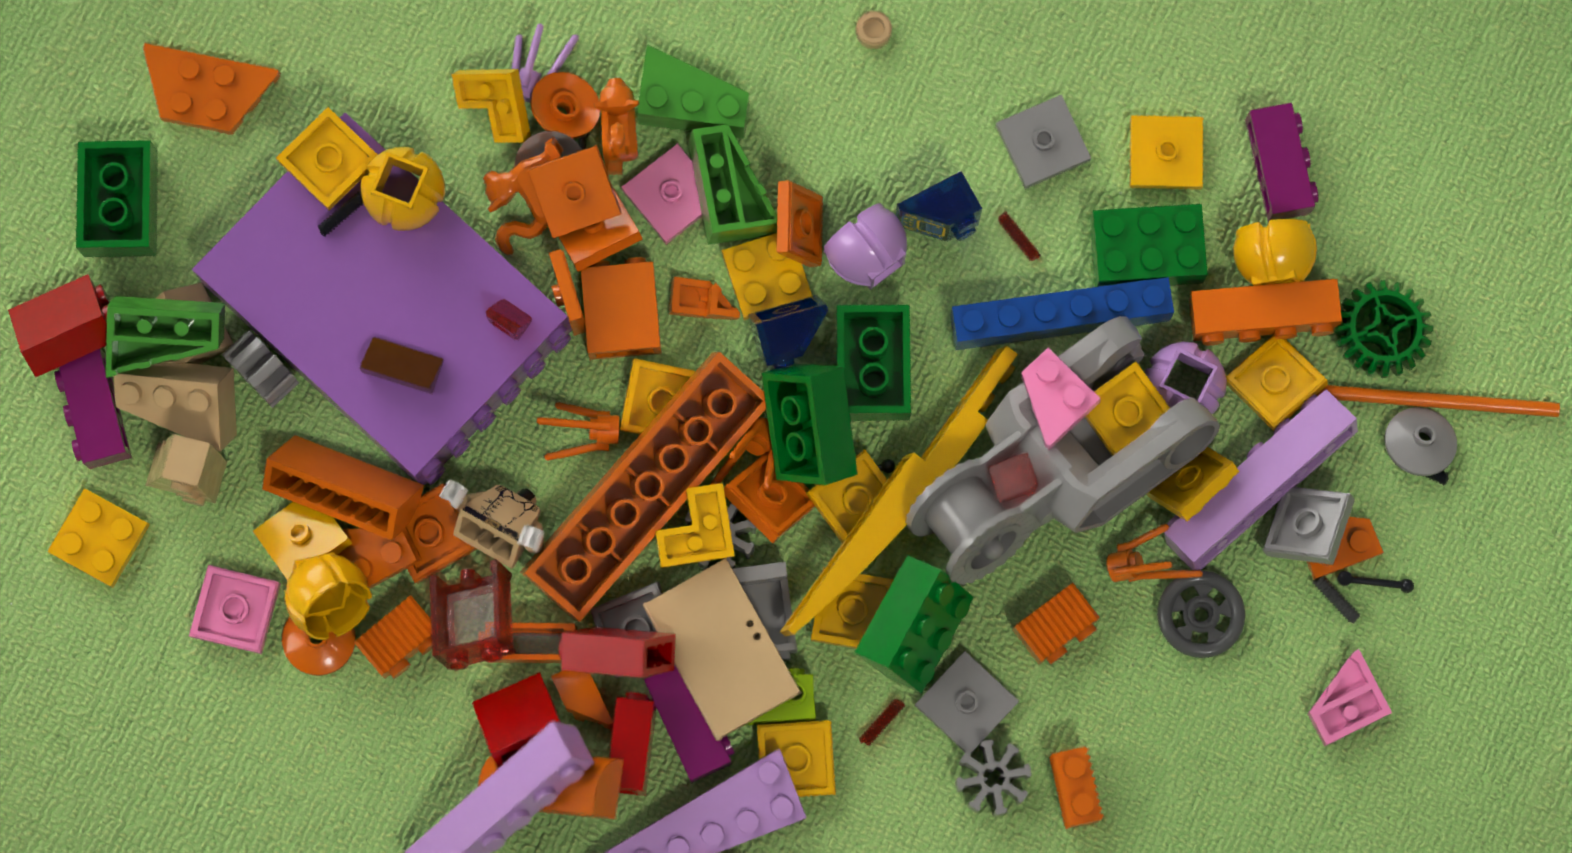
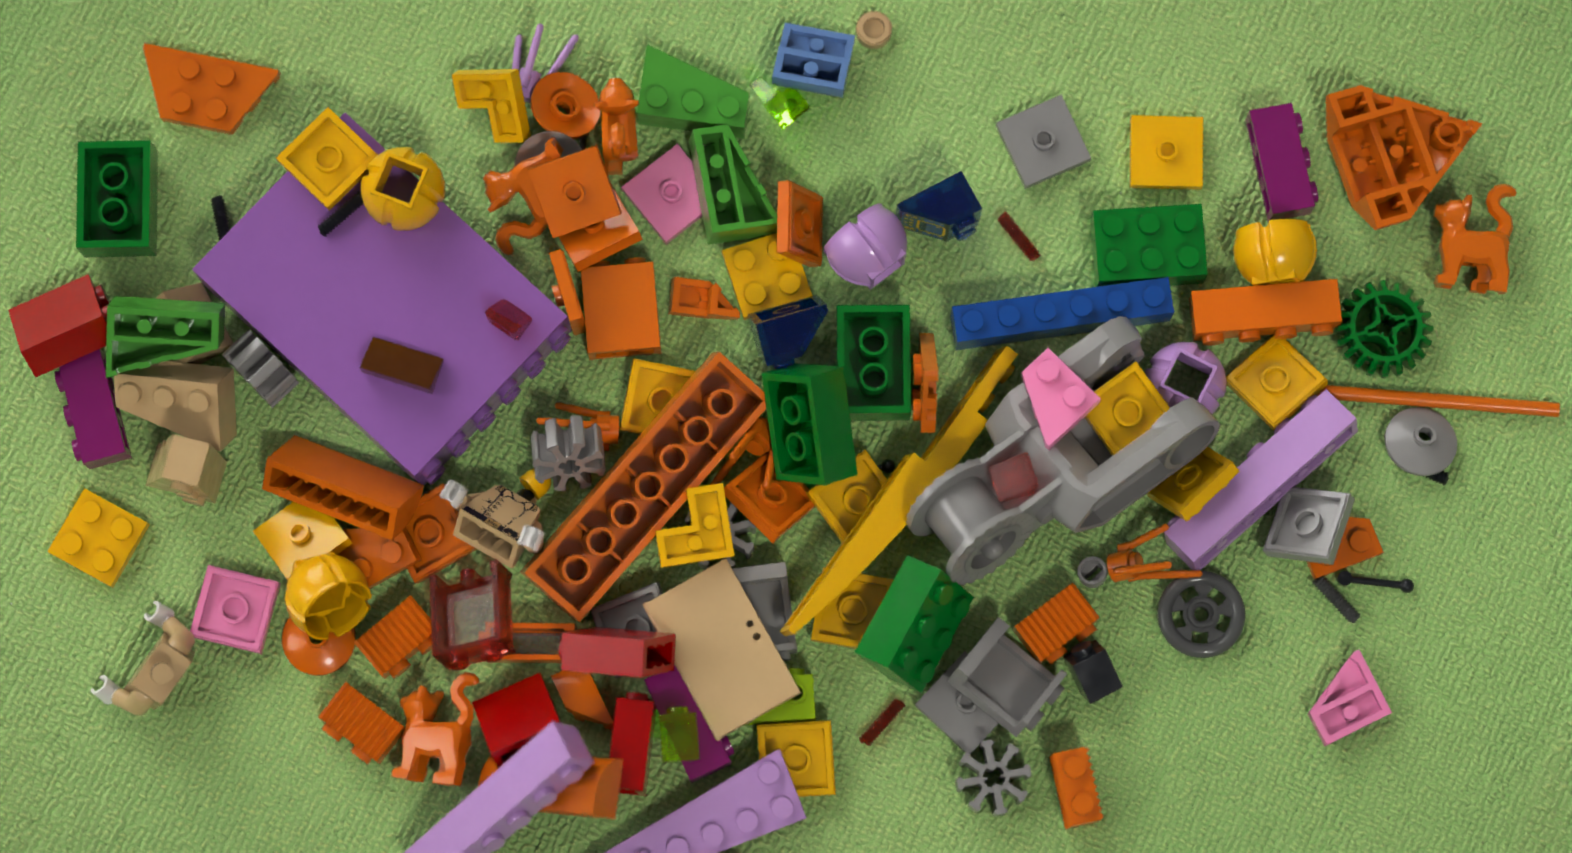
none -> tan torso [90,601,195,715]
none -> black piece [211,195,230,240]
none -> orange brick [318,682,405,764]
none -> orange animal [391,672,479,787]
none -> yellow hinge [519,468,552,500]
none -> light grey gear [531,415,606,491]
none -> clear neon green bracket [659,707,700,763]
none -> clear neon green bracket [749,76,810,129]
none -> medium blue brick [772,23,855,98]
none -> orange wing [912,333,938,433]
none -> light grey panel [947,617,1067,737]
none -> black brick [1063,640,1123,704]
none -> light grey hinge [1077,556,1108,588]
none -> orange wedge [1326,85,1483,231]
none -> orange animal [1433,184,1517,294]

